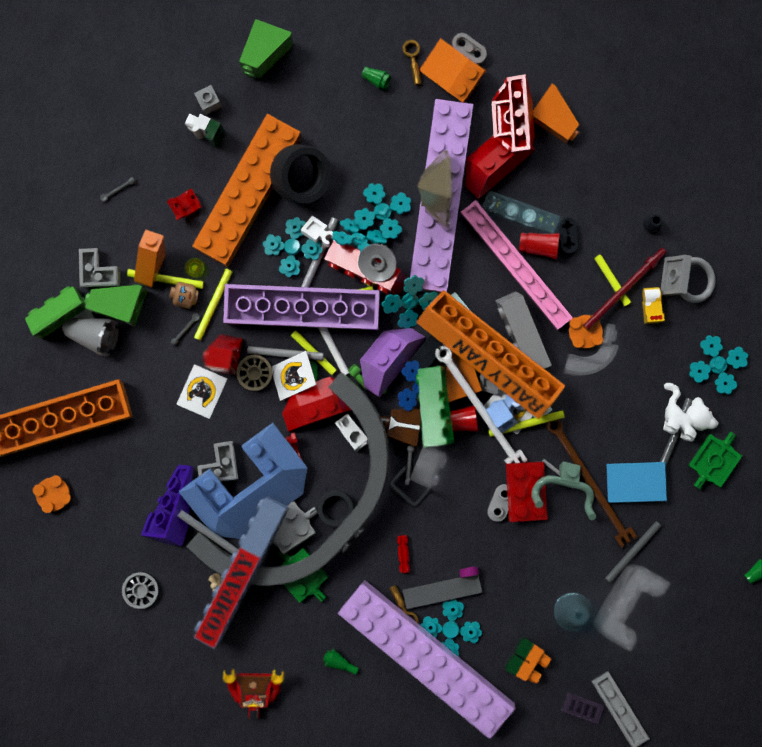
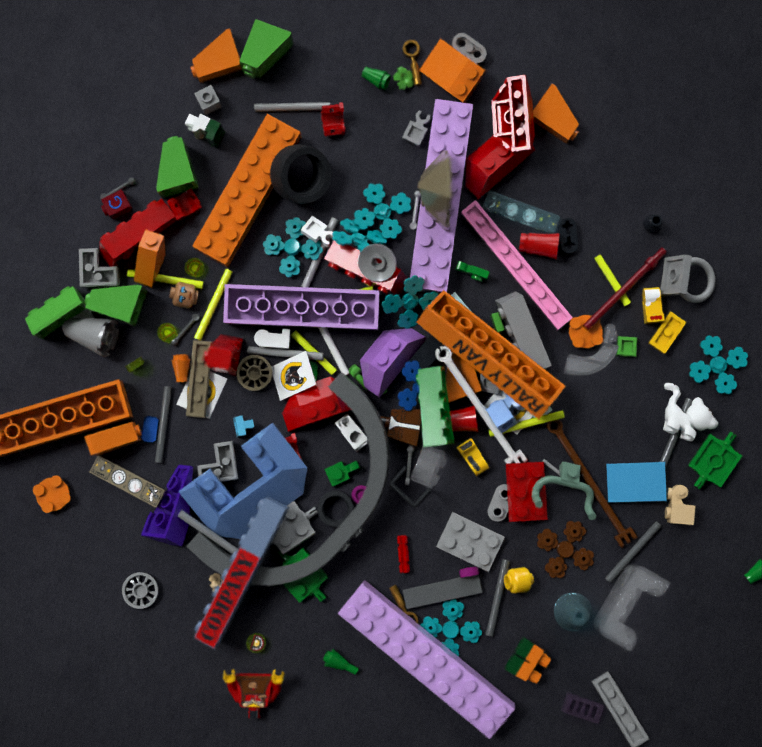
none -> orange slope [85,422,142,456]
none -> tile [90,455,166,508]
none -> red wedge [99,198,175,267]
none -> dark red brick [101,189,133,219]
none -> clear neon green tile [125,357,145,372]
none -> blue piece [142,416,159,442]
none -> dark grey bar [155,386,172,463]
none -> bright green slope [156,136,199,199]
none -> clear neon green tile [157,323,177,342]
none -> orange cone [171,354,190,382]
none -> dark tan tile [186,340,213,418]
none -> orange slope [191,28,242,82]
none -> medium azure tile [233,416,254,437]
none -> tile [246,633,266,653]
none -> light grey bar [254,102,330,112]
none -> white leg [254,329,291,350]
none -> red piece [321,102,345,136]
none -> green plate [324,461,360,487]
none -> magenta tile [352,485,366,504]
none -> bright green plant [393,67,413,90]
none -> light grey plate [402,110,430,147]
none -> light grey hinge [410,190,421,230]
none -> light grey plate [436,512,505,572]
none -> green plate [456,261,490,282]
none -> yellow leg [456,438,489,476]
none -> dark grey bar [485,559,510,637]
none -> bright green tile [490,312,504,333]
none -> yellow head [504,567,534,594]
none -> reddish brown plant [537,521,594,578]
none -> bright green tile [616,336,637,357]
none -> yellow plate [648,312,686,354]
none -> tan brick [665,485,695,525]

